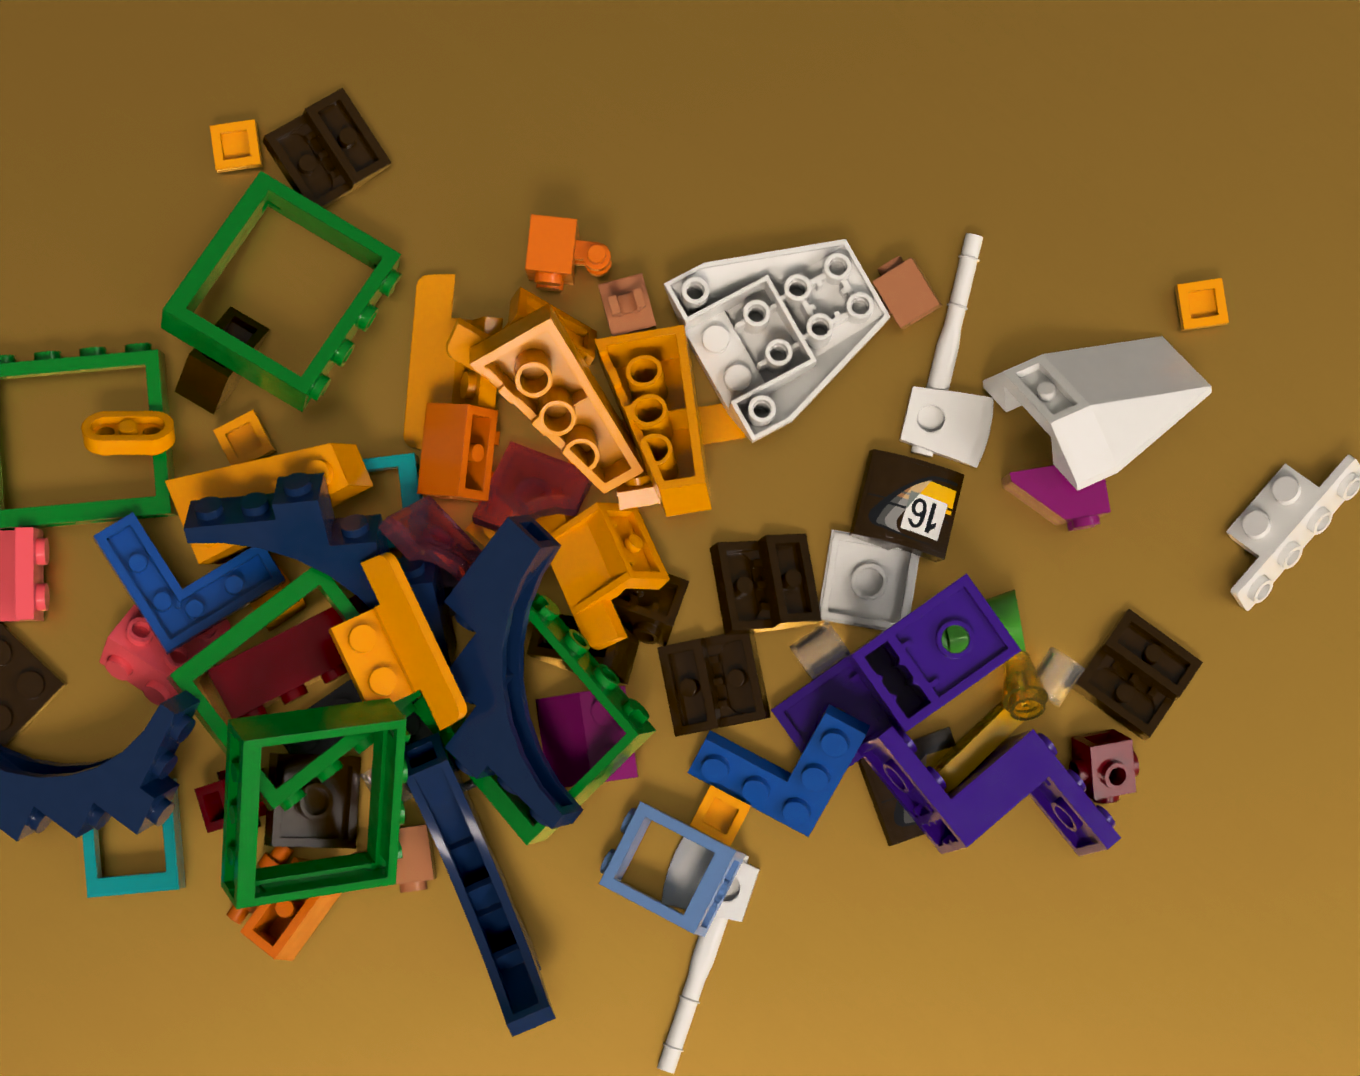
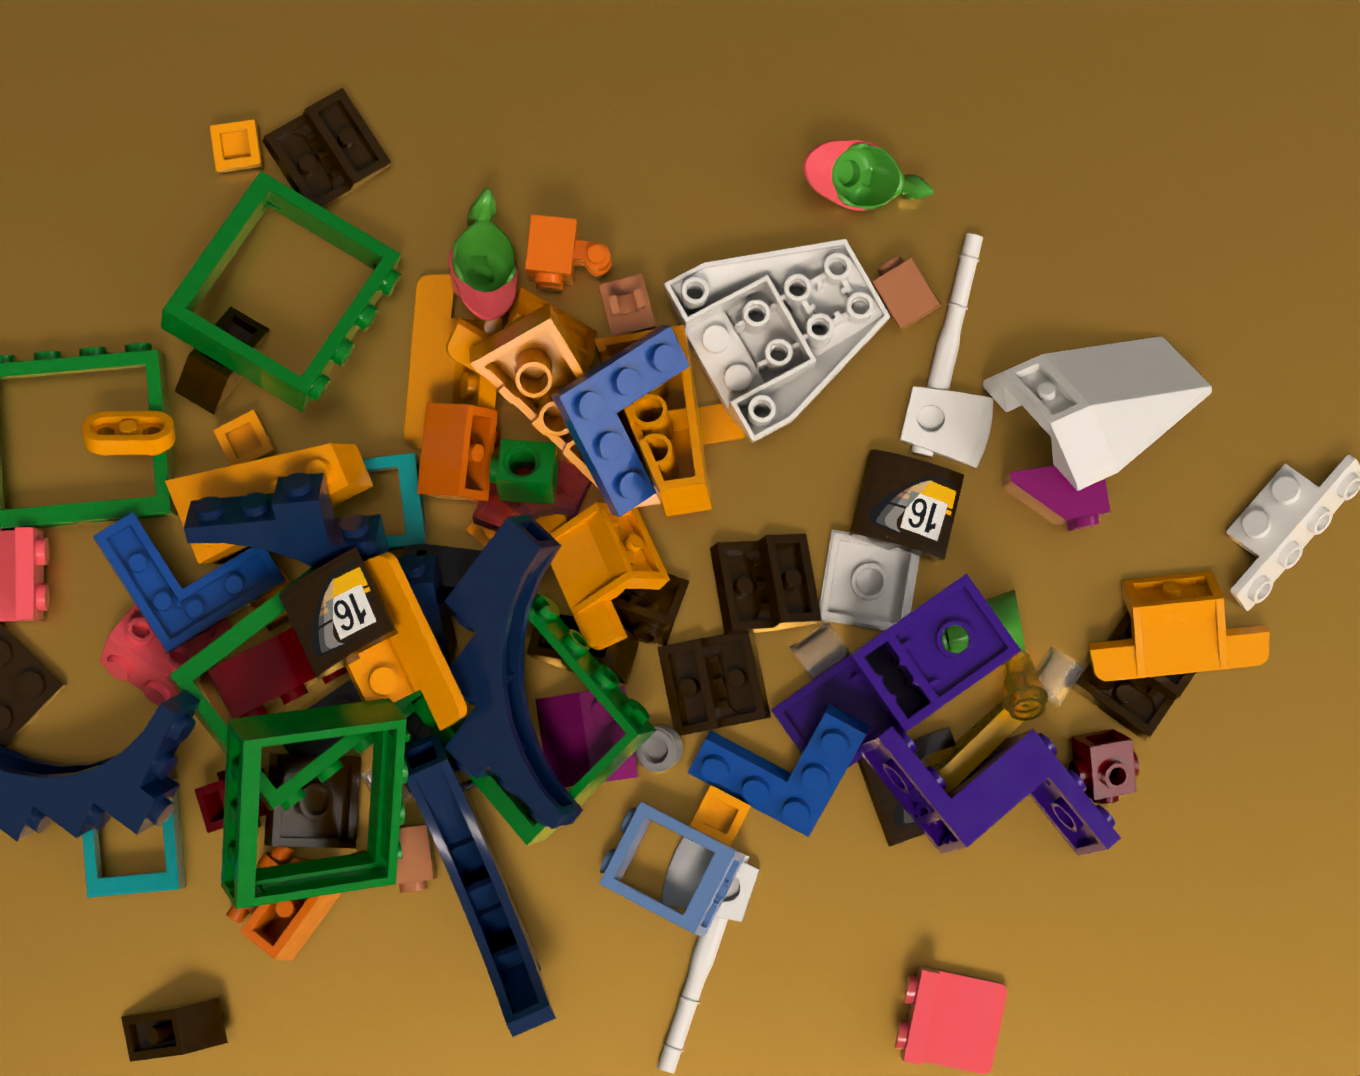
clear pink tile [378,495,482,581] -> none
light orange plate [1175,278,1229,331] -> none
none -> dark brown slope [121,997,228,1062]
none -> slope [279,547,398,680]
none -> bright green hair [449,188,518,321]
none -> green brick [489,439,560,505]
none -> plate [551,325,690,517]
none -> light grey tile [635,724,683,772]
none -> bright green hair [803,140,934,211]
none -> coral bracket [895,966,1007,1074]
none -> light orange plate [1088,571,1270,681]

